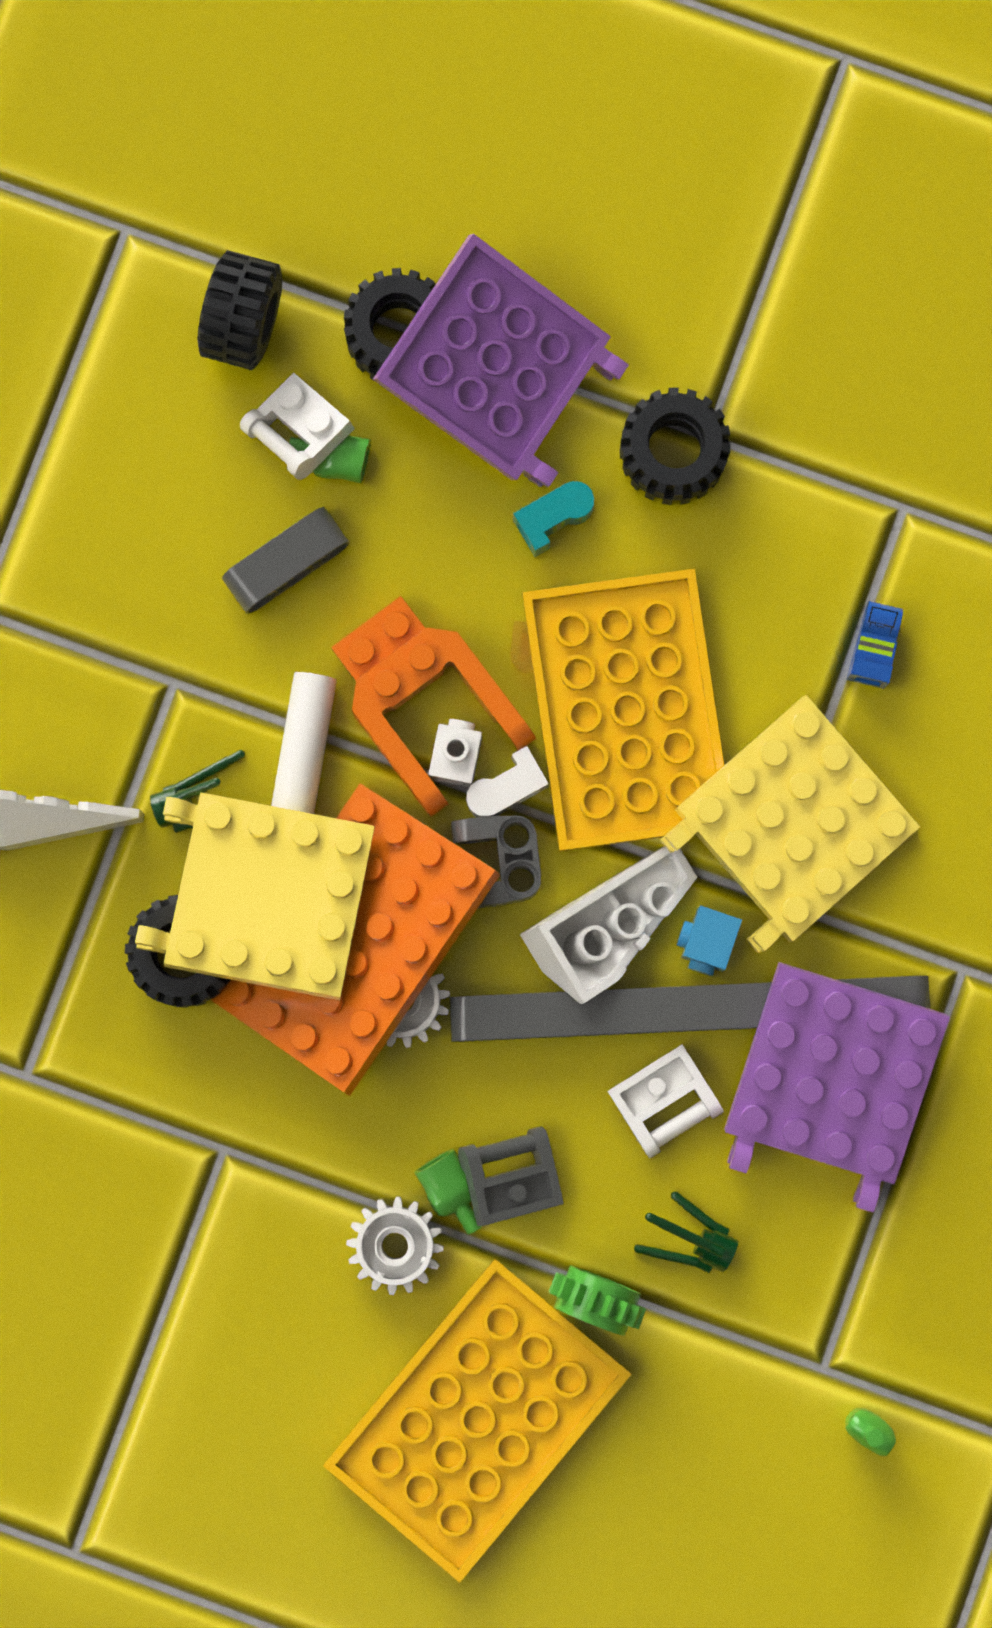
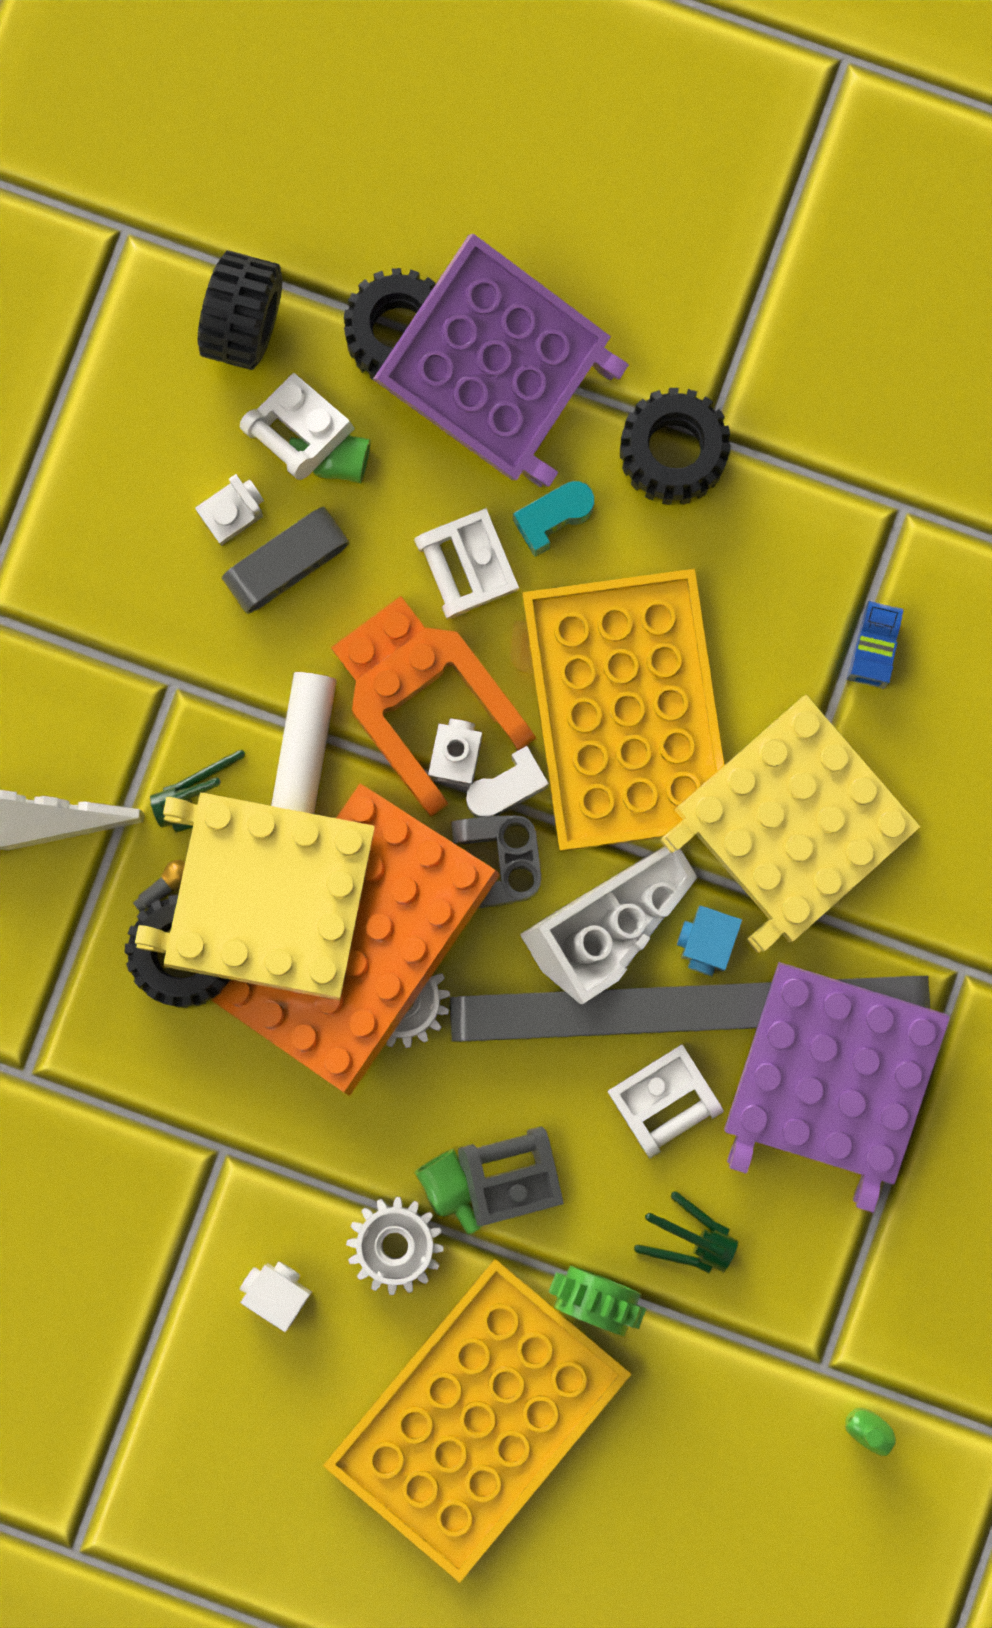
none -> piece [133,860,185,912]
none -> white bracket [195,474,264,546]
none -> white brick [240,1261,312,1332]
none -> white plate [414,508,519,619]

